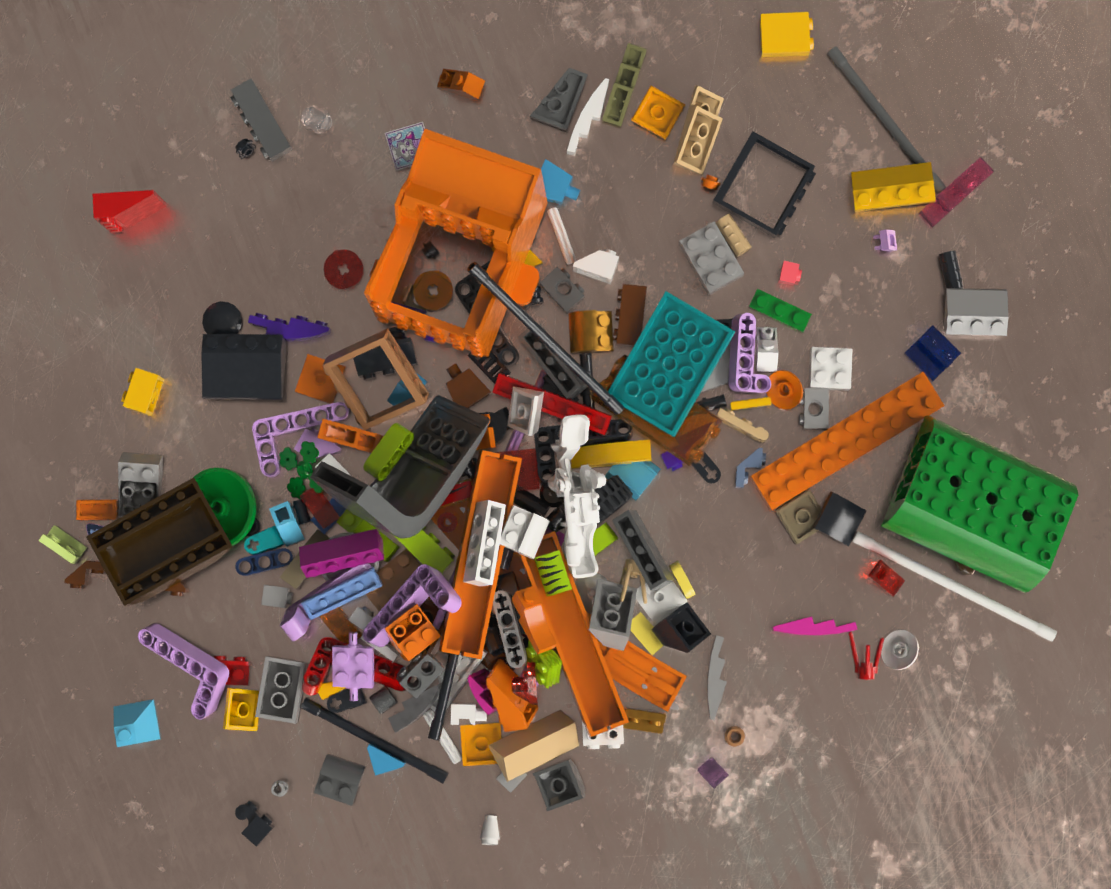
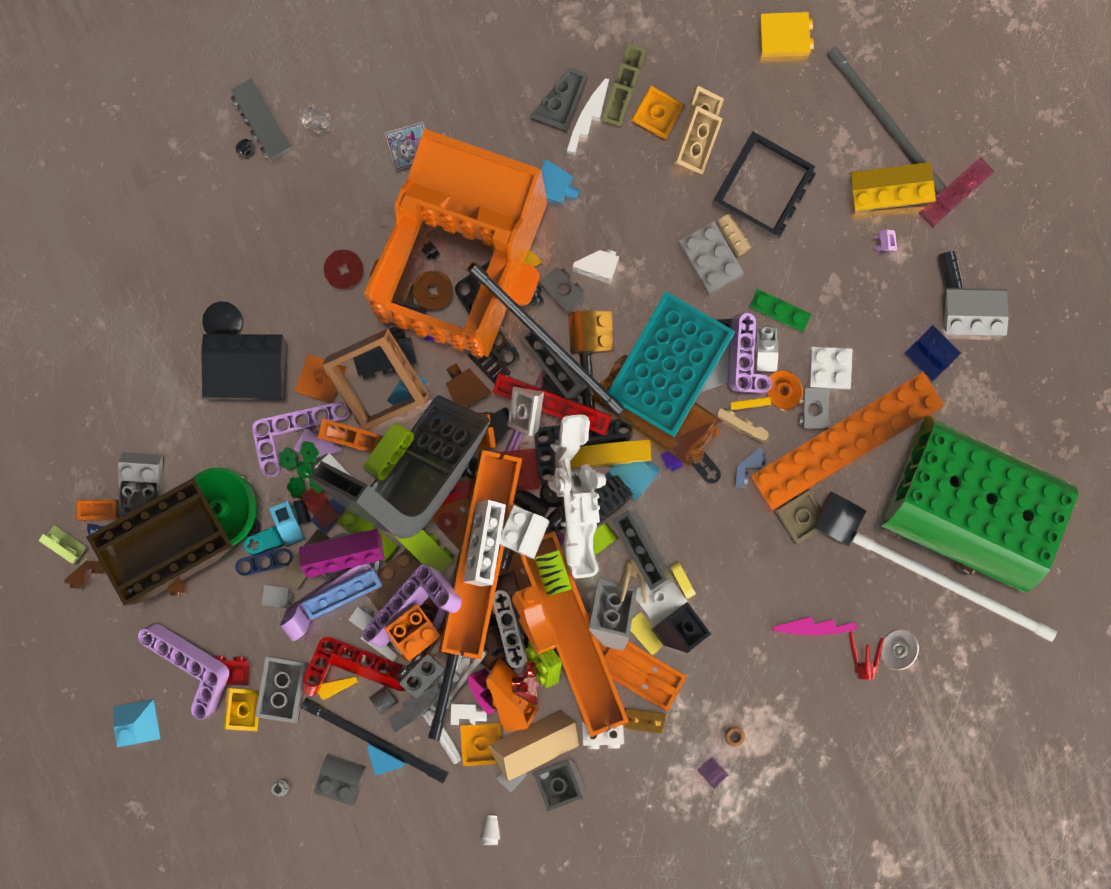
red slope [92,190,166,233] -> none
yellow brick [121,368,164,417] -> none
black brick [235,800,274,847] -> none
dark purple slope [248,313,331,341] -> none
clear orange slope [320,607,362,644] -> none
black piece [327,688,367,713] -> none
lavender plate [332,632,374,701] -> none
orange slope [437,69,485,99] -> none
white axle [547,207,576,265] -> none
reddish brown brick [613,284,647,347] -> none
black pin [688,394,727,417] -> none
orange plate [701,174,721,190] -> none
light grey slope [707,635,727,720] -> none
coral plate [778,261,802,286] -> none
clear red slope [868,560,905,597] -> none

